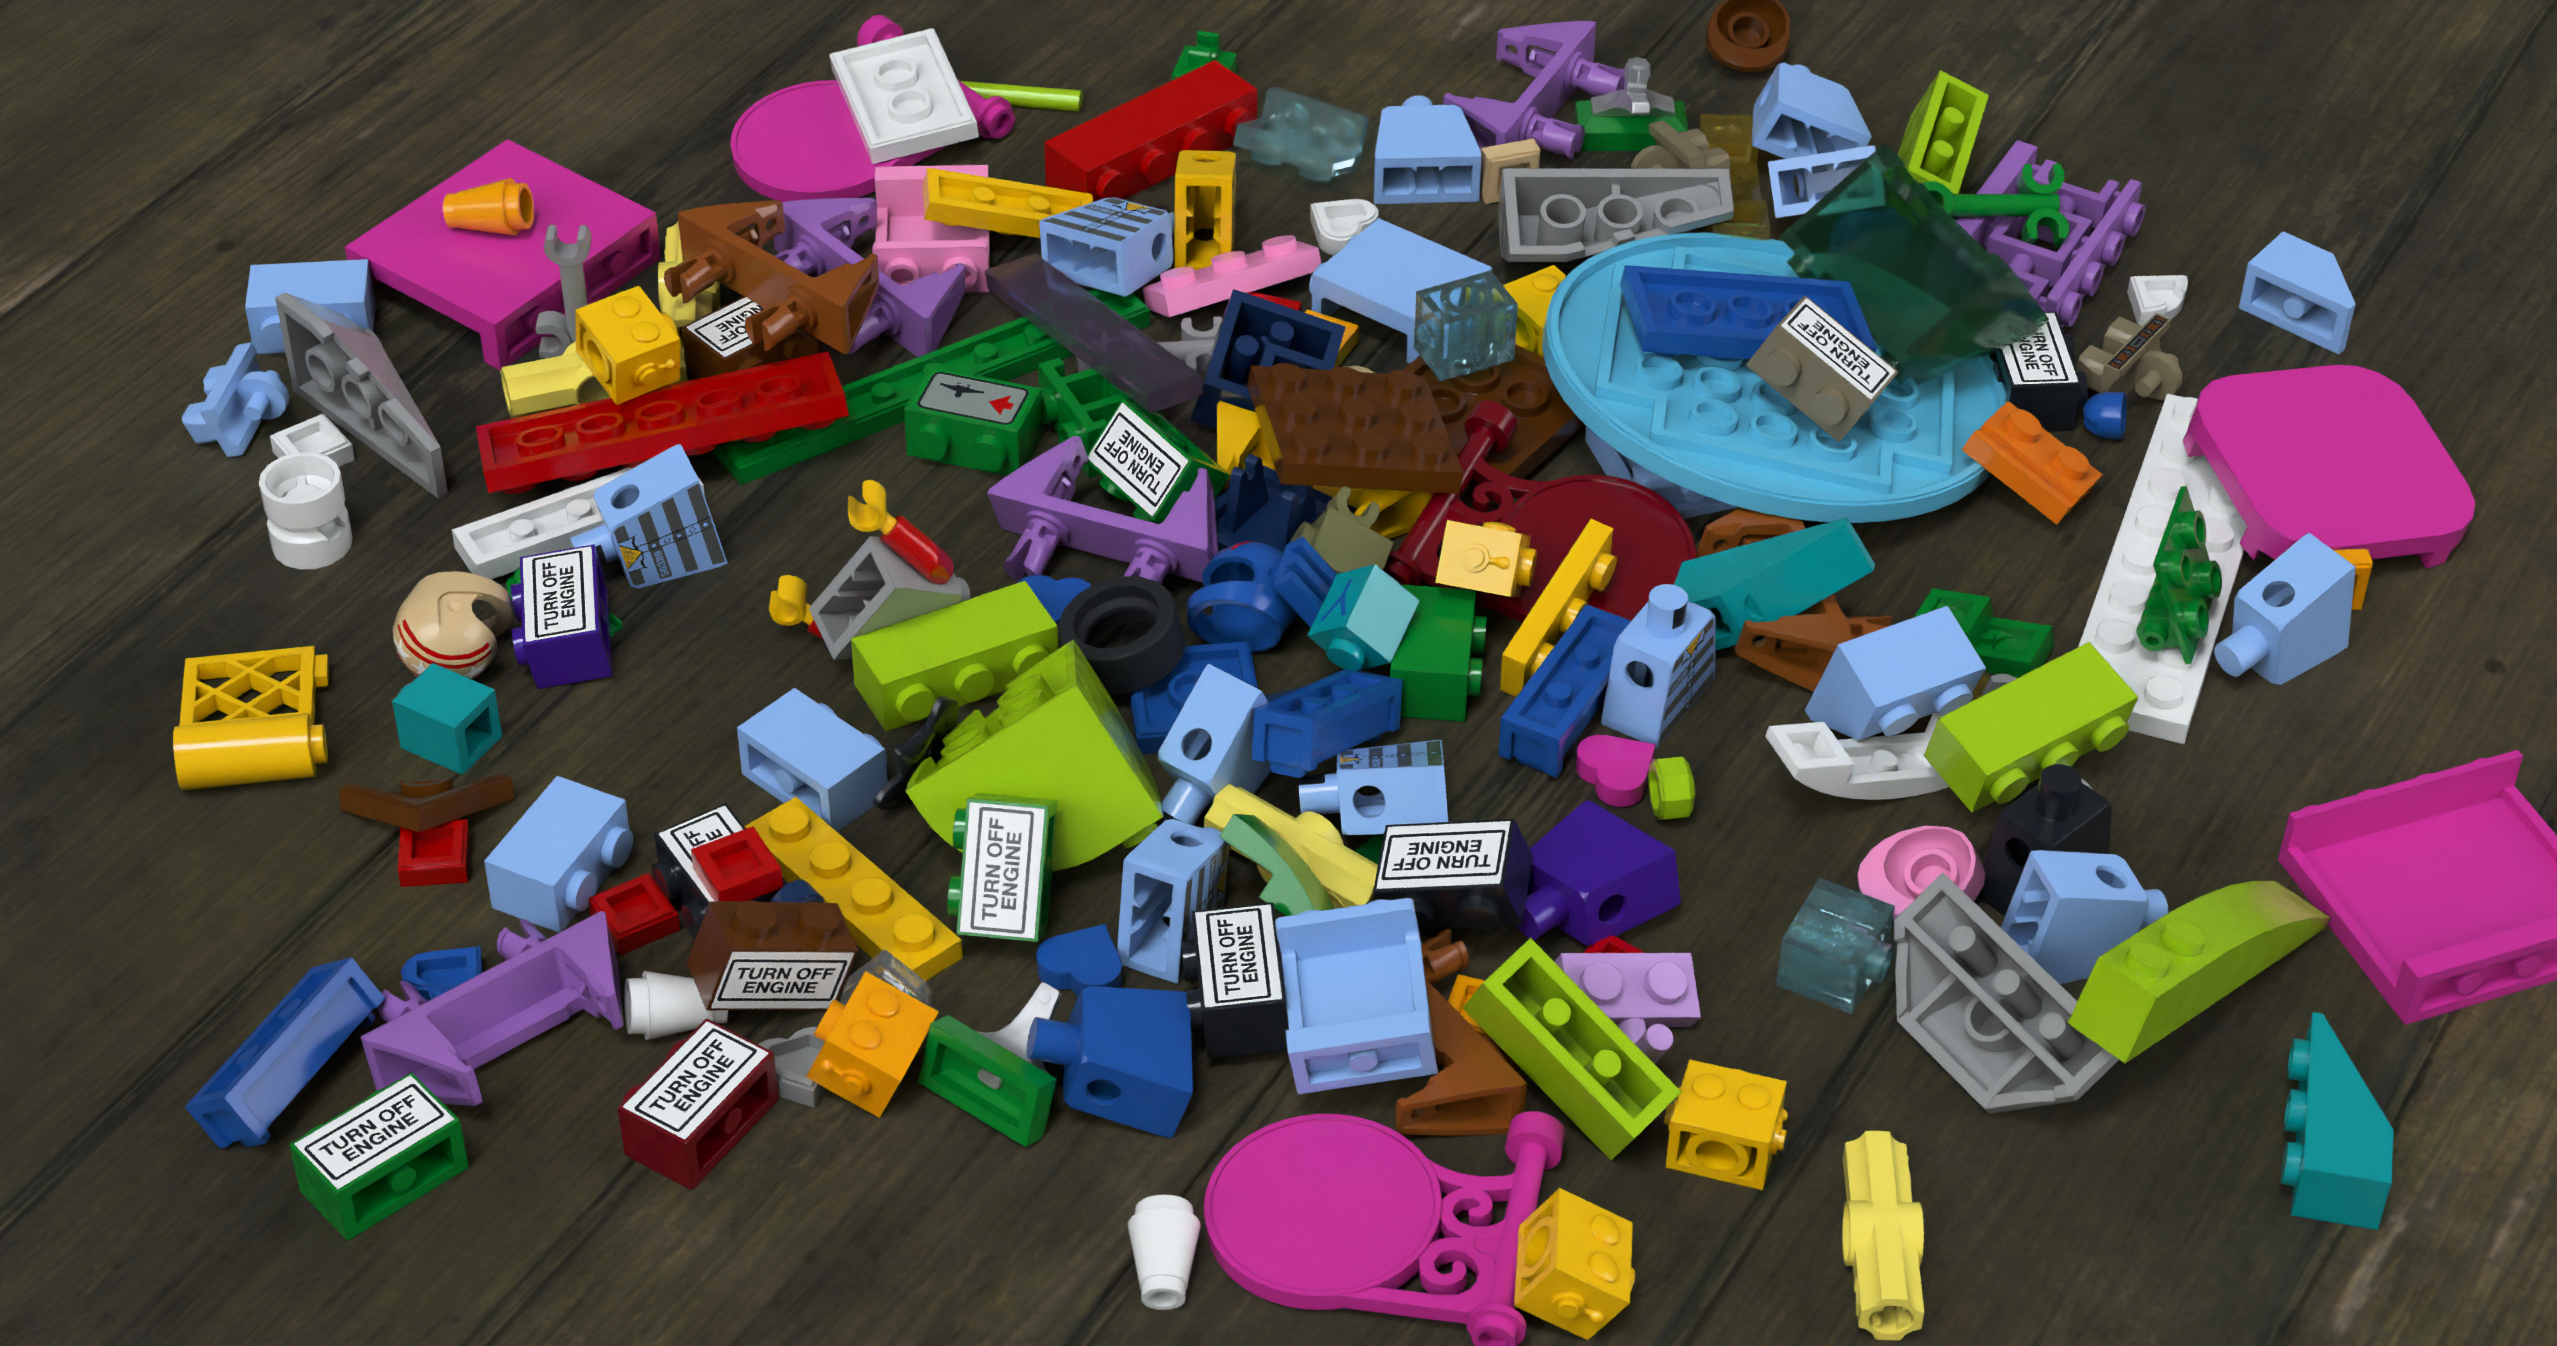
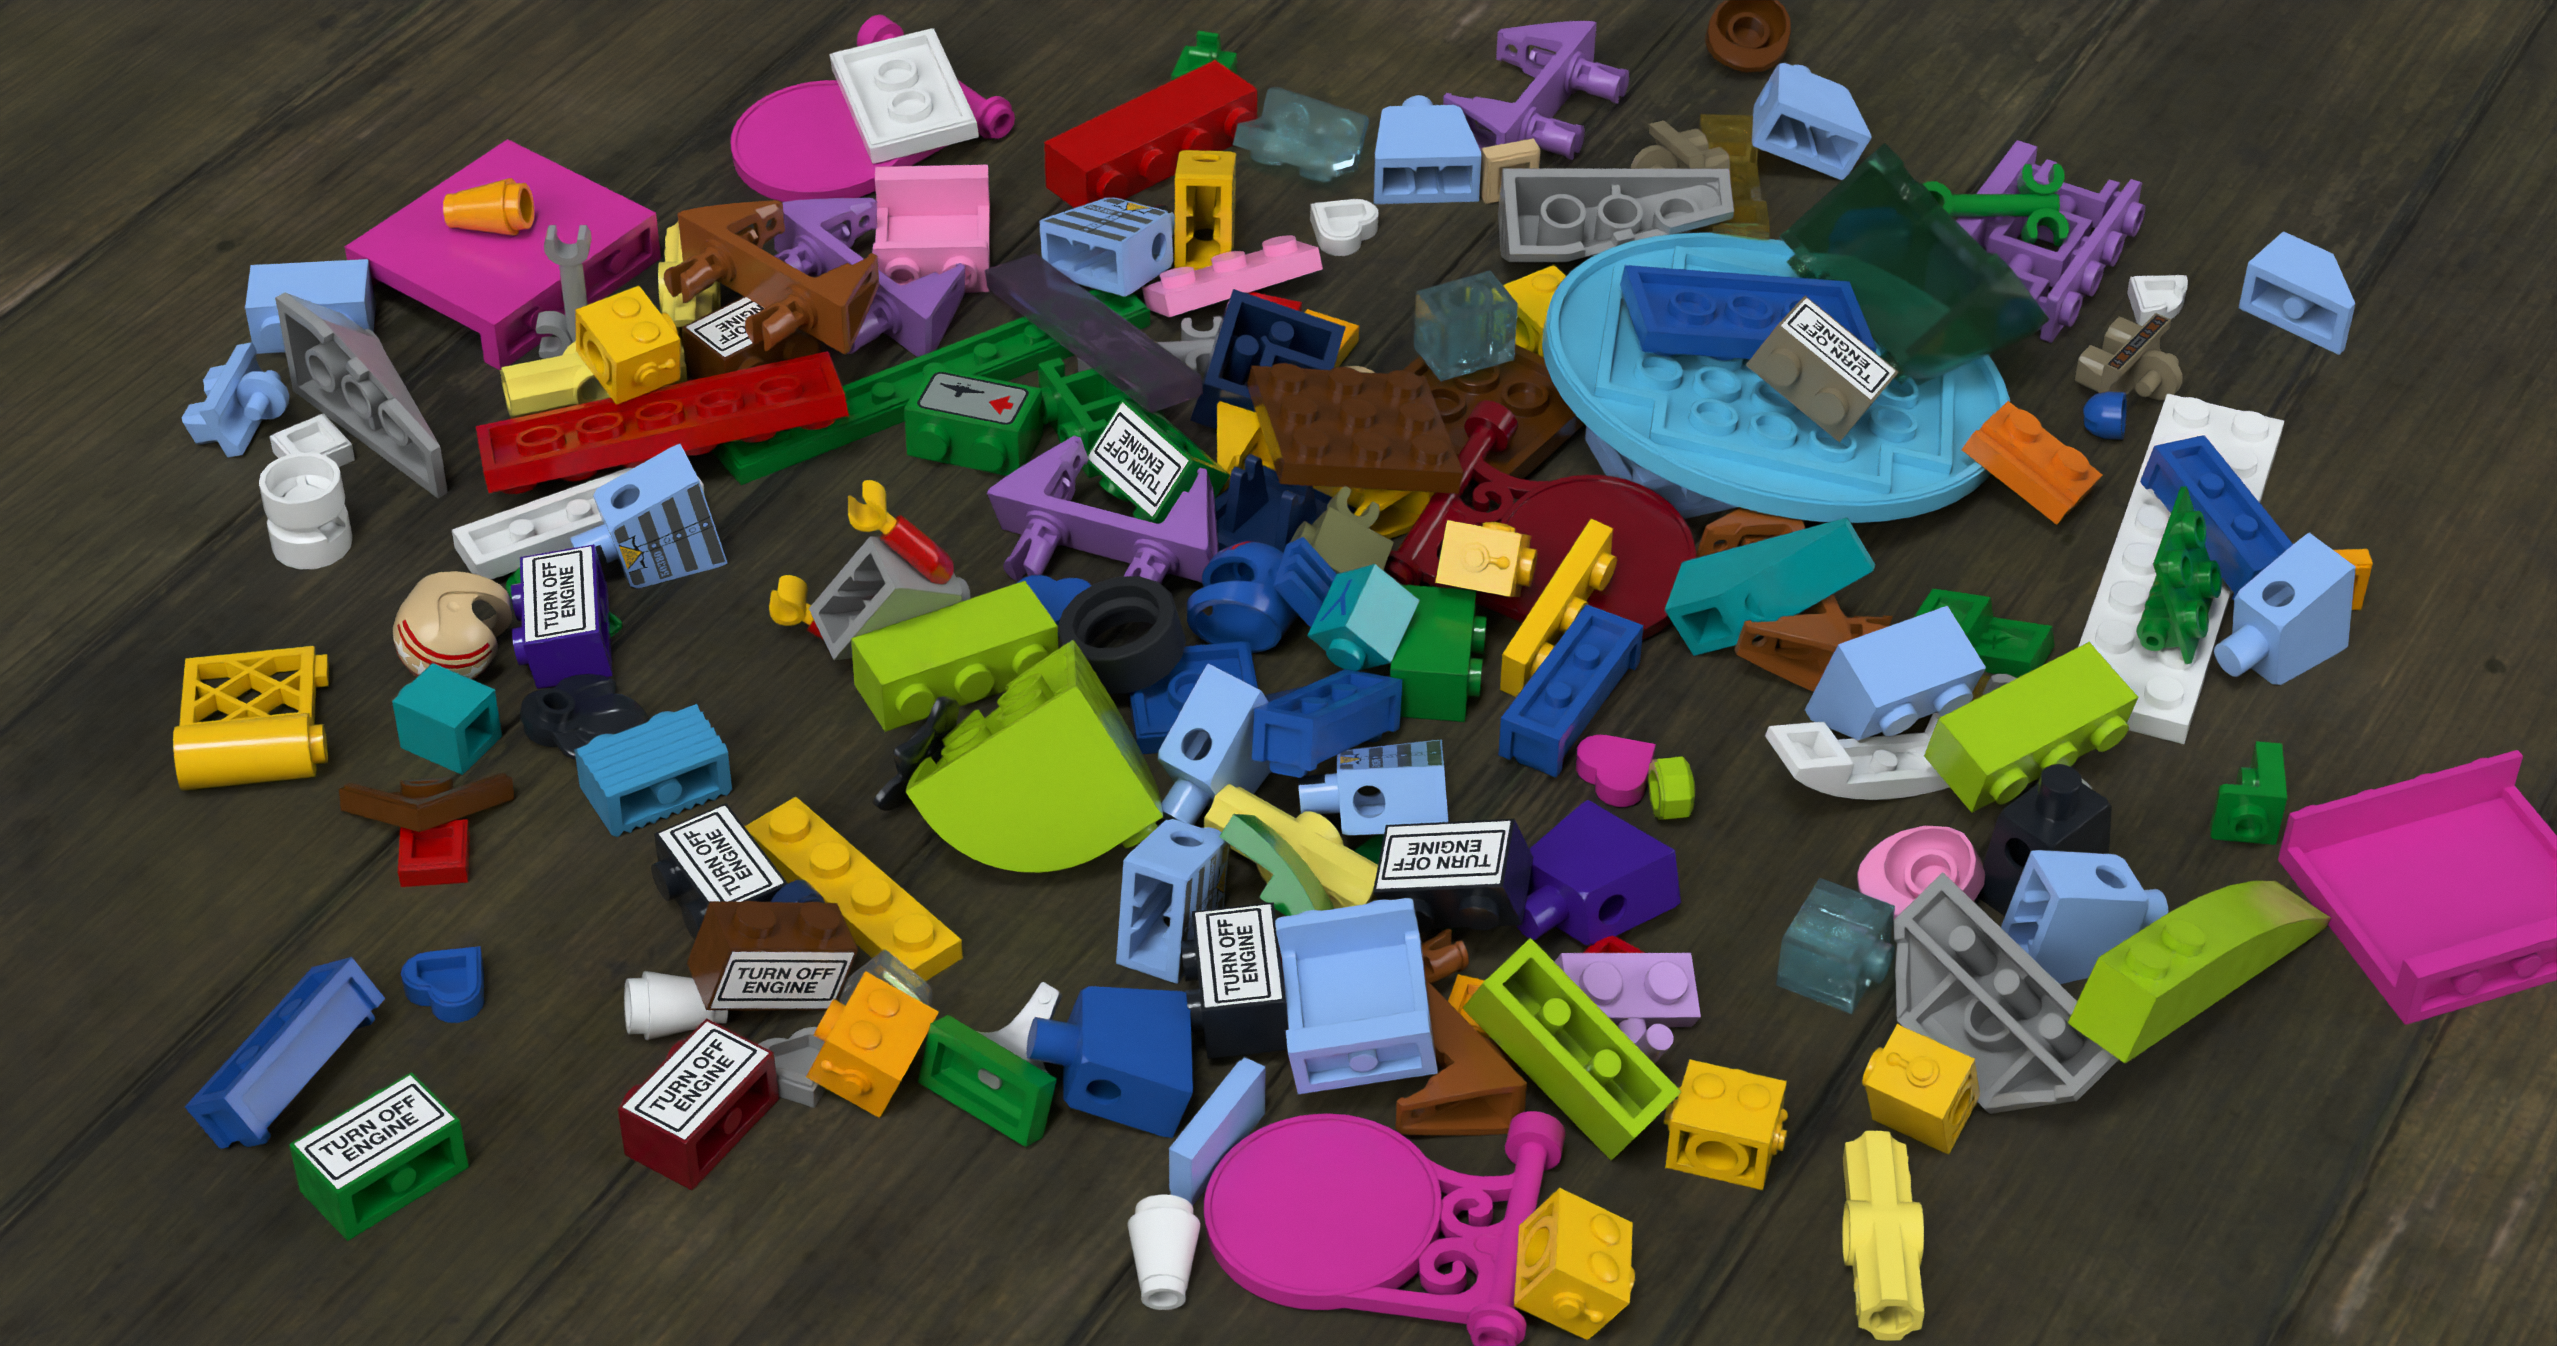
medium lavender hose [360,911,623,1106] -> none
light blue brick [484,776,633,933] -> none
red tile [588,873,680,956] -> none
red tile [691,826,783,902] -> none
light blue brick [737,688,888,832] -> none
yellow plate [922,167,1093,238] -> none
brick [947,793,1058,942] -> none
lime piece [961,81,1083,112] -> none
blue tile [1036,924,1122,996] -> none
light blue panel [1309,218,1492,364] -> none
piece [1574,57,1688,151] -> none
light blue torso [1601,584,1715,748] -> none
light blue torso [1768,145,1883,218] -> none
lime brick [1882,70,1989,239] -> none
brick [1982,312,2088,432] -> none
dark pink tile [2183,365,2475,569] -> none
teal slope [2280,1012,2394,1230] -> none
none -> black plate [520,674,650,760]
none -> dark azure brick [574,704,732,837]
none -> light blue tile [1169,1057,1266,1206]
none -> yellow head [1862,1024,1980,1155]
none -> blue container [2140,435,2293,600]
none -> green bracket [2210,741,2287,845]

